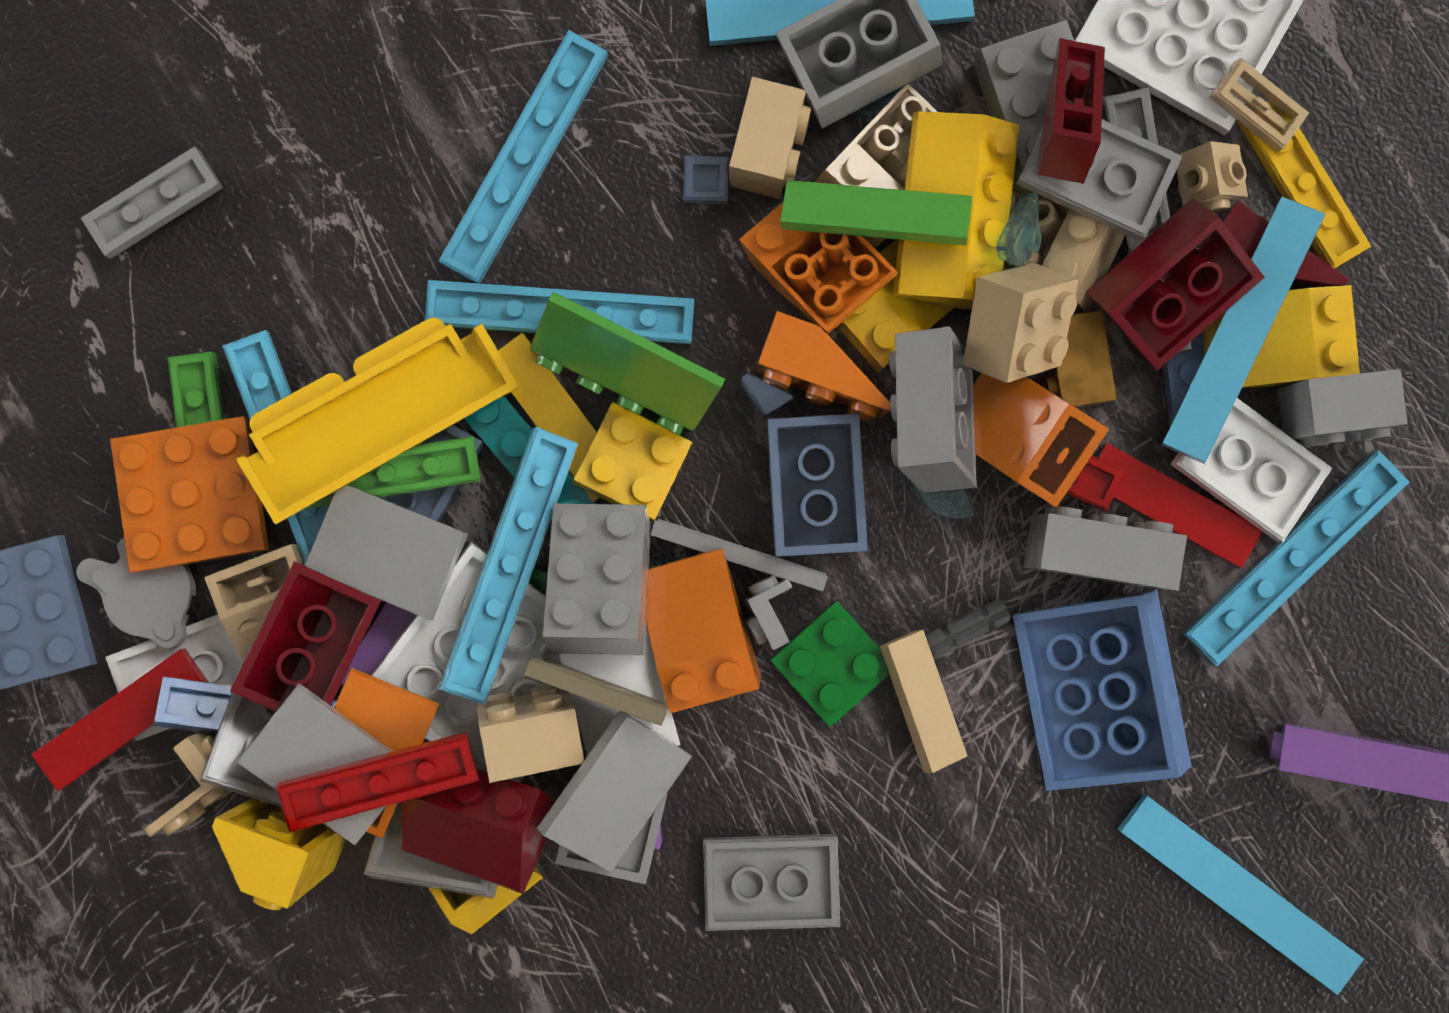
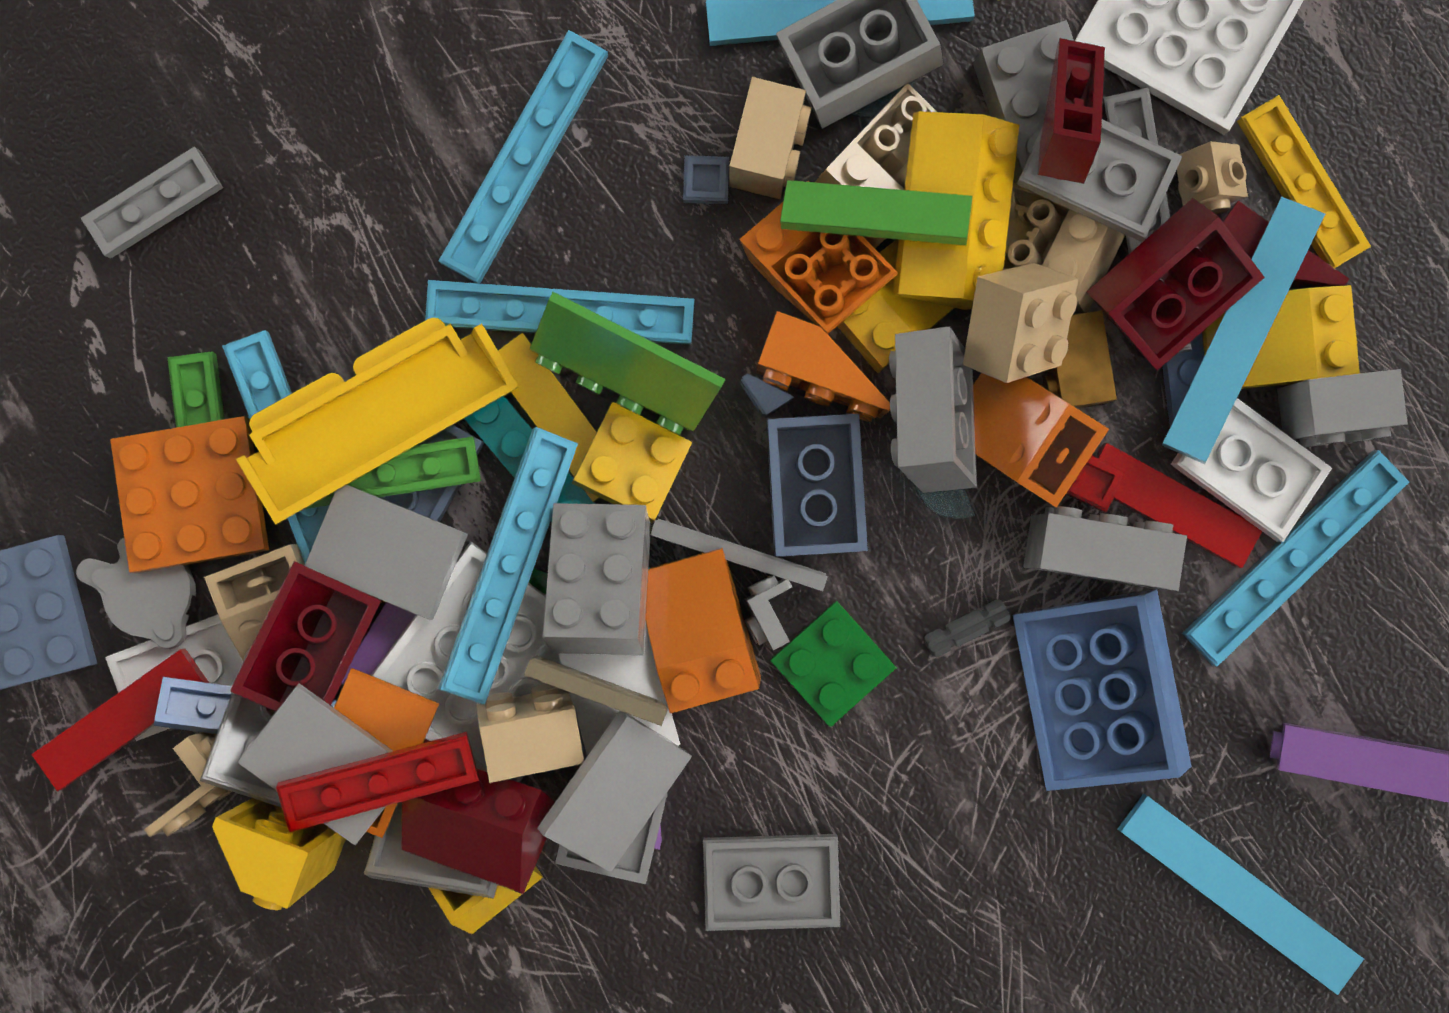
tan tile [880,630,967,773] -> none
clear light blue plate [996,193,1041,266] -> none
tan tile [1209,58,1309,152] -> none

